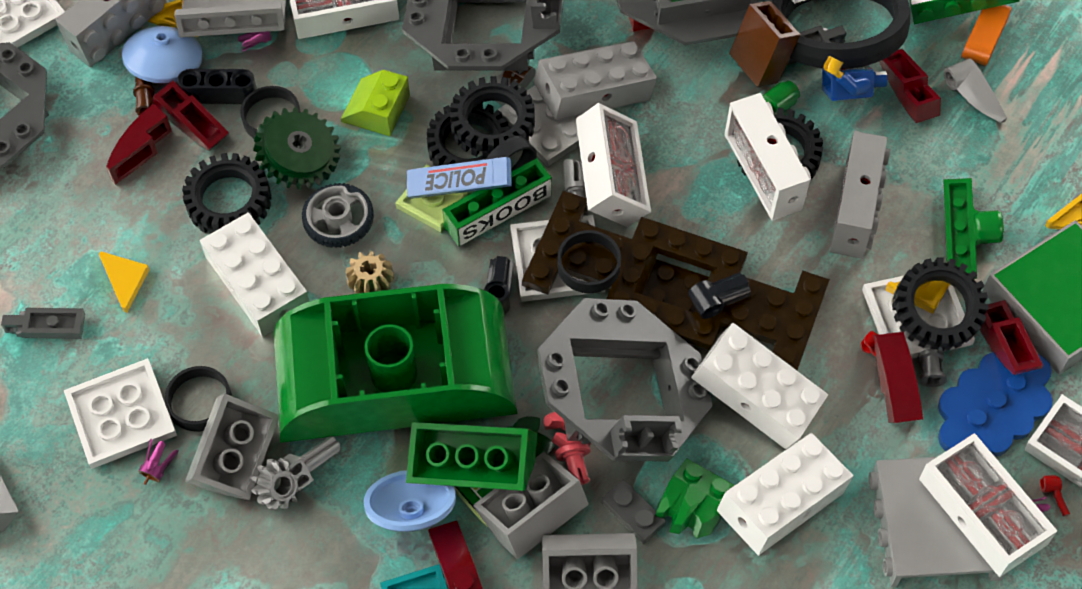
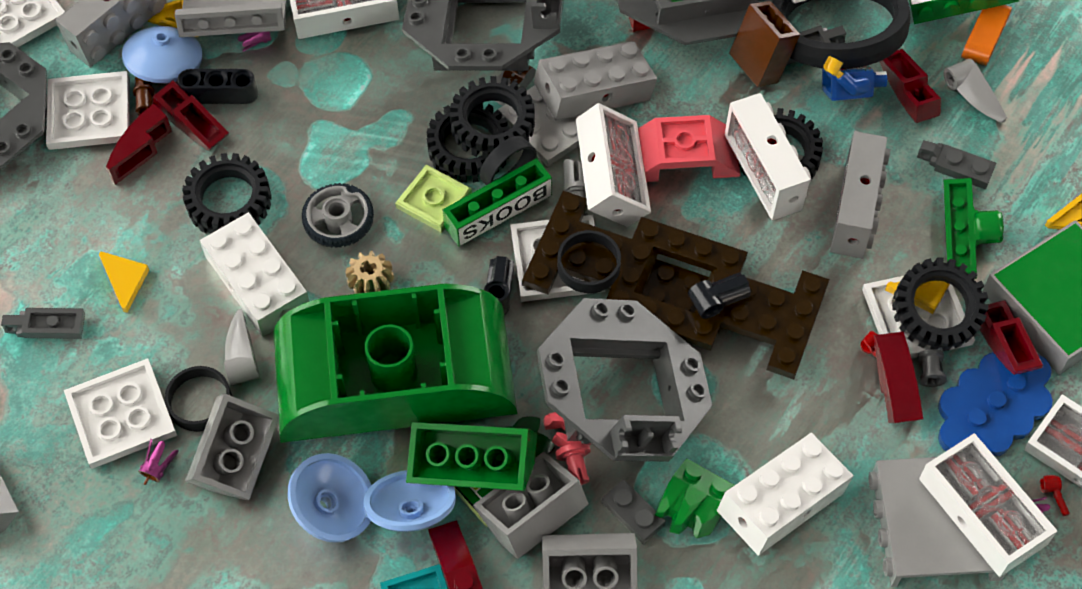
black tyre [240,86,301,139] -> none
light grey gear [251,436,340,510] -> none
dark green gear [253,107,341,190] -> none
lime slope [341,70,410,136] -> none
tile [407,157,511,199] -> none
white brick [691,323,828,449] -> none
green brick [762,80,800,115] -> none
none -> white plate [46,71,130,150]
none -> light grey piece [224,308,260,386]
none -> light blue dish [288,453,371,543]
none -> coral slope [638,115,740,182]
none -> dark grey hinge [917,140,996,189]

